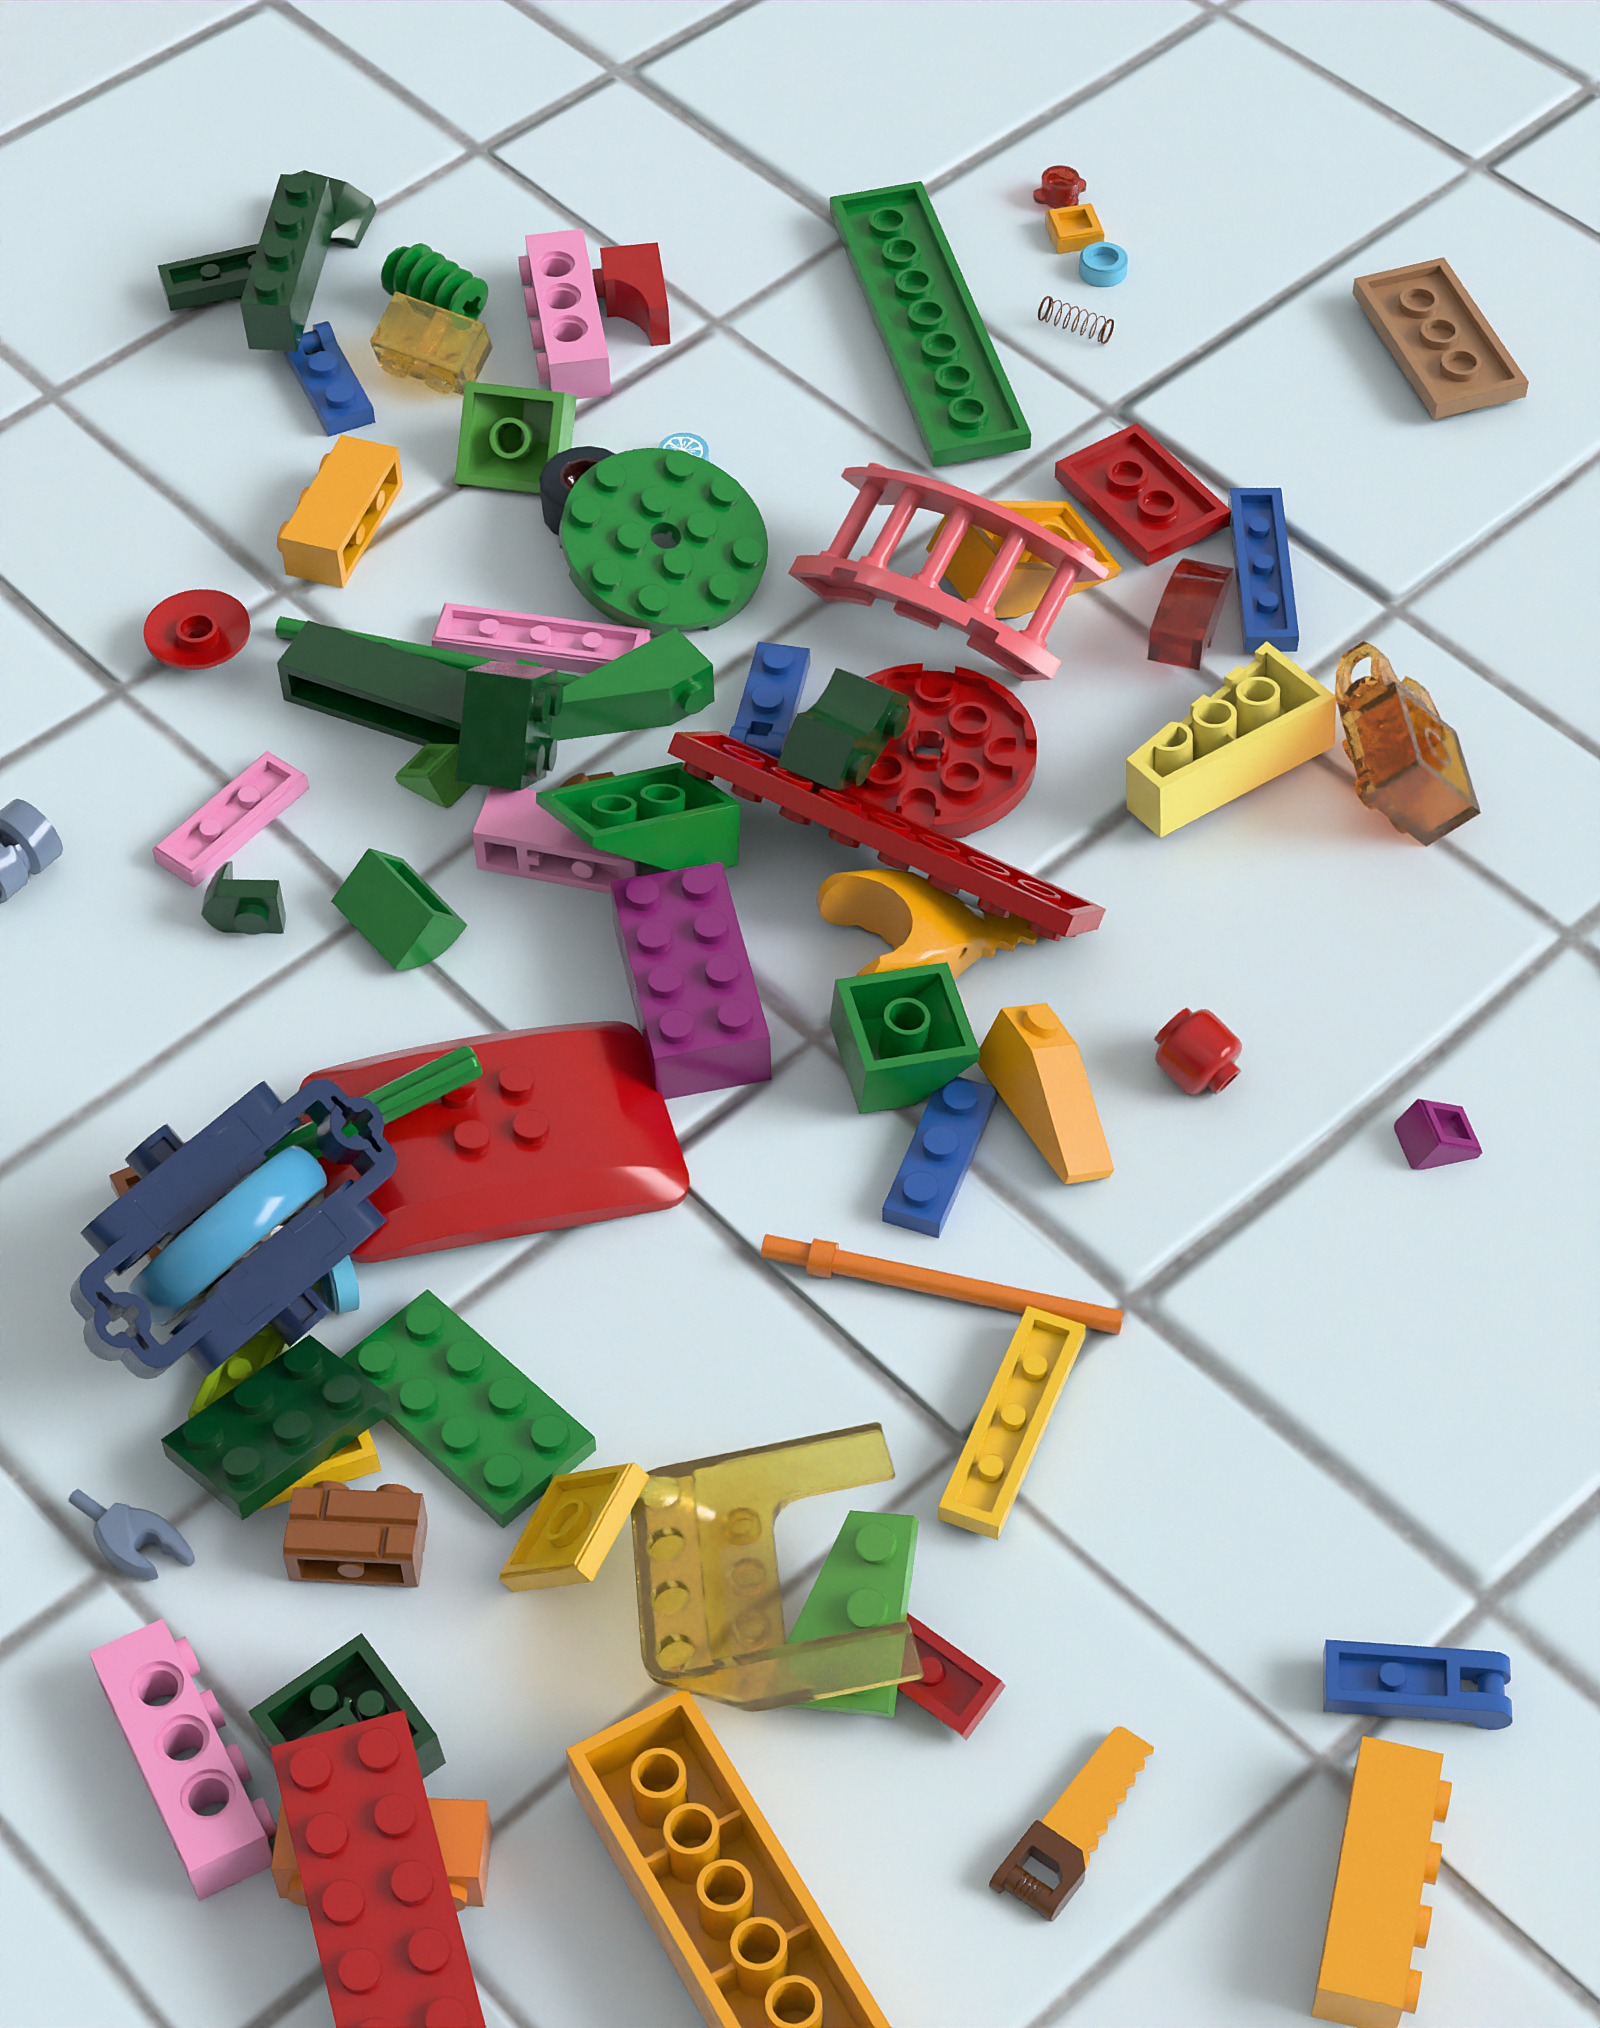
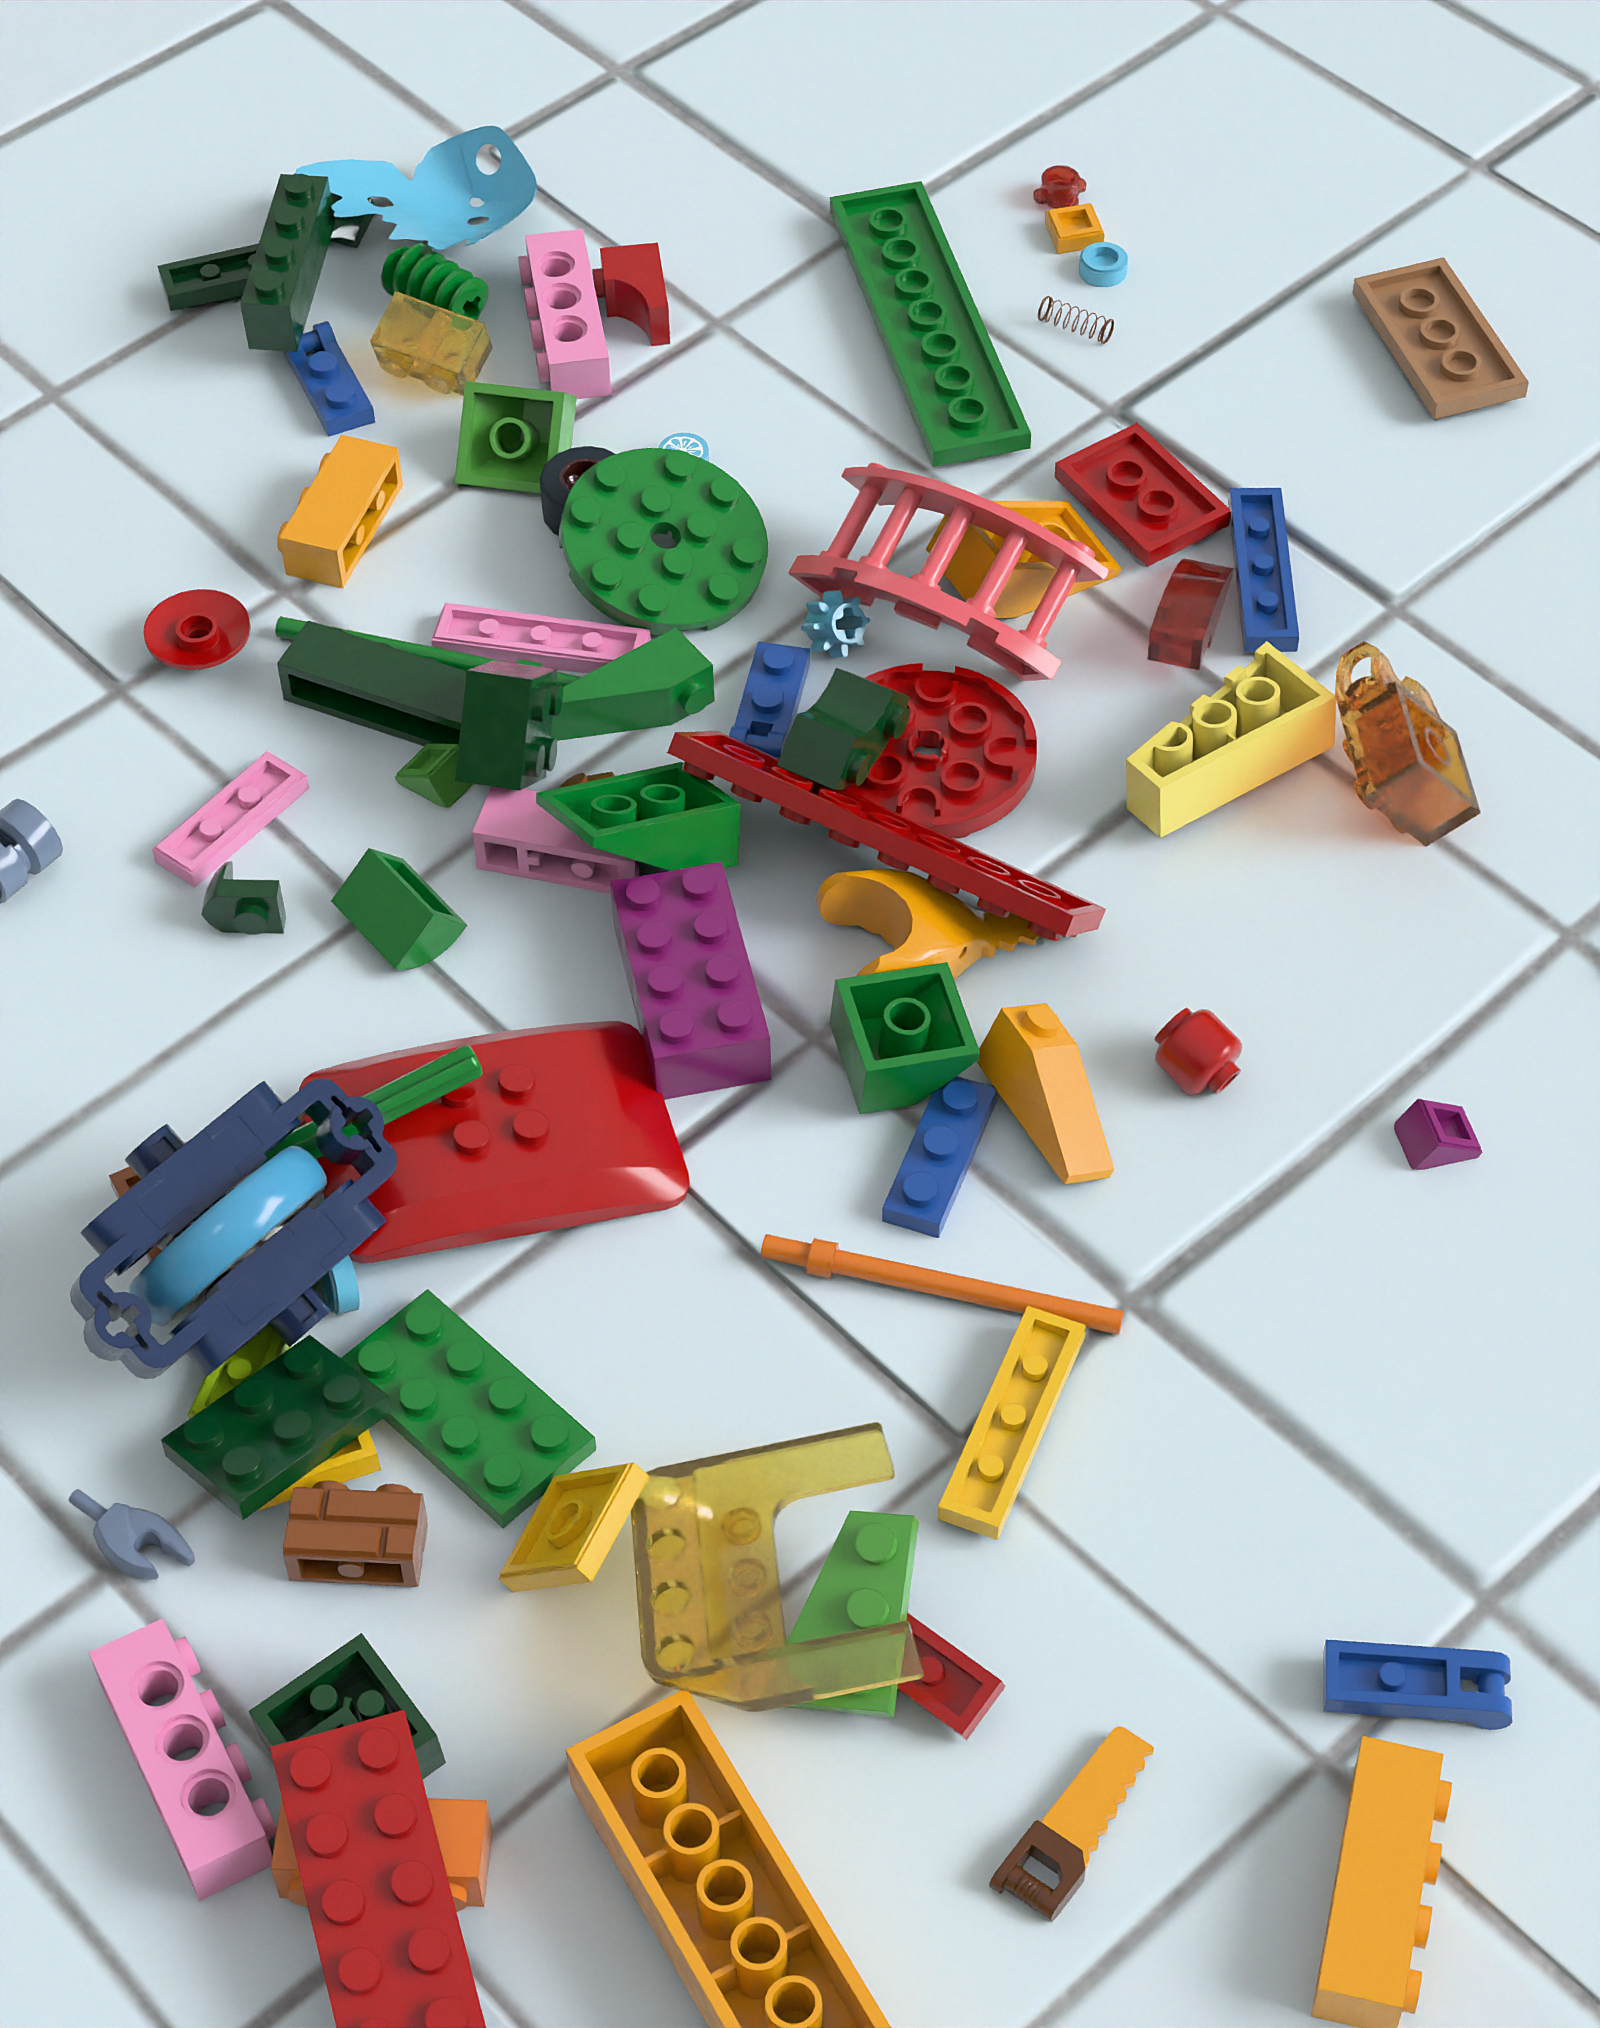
none -> medium azure piece [296,125,537,250]
none -> medium azure gear [801,590,870,658]

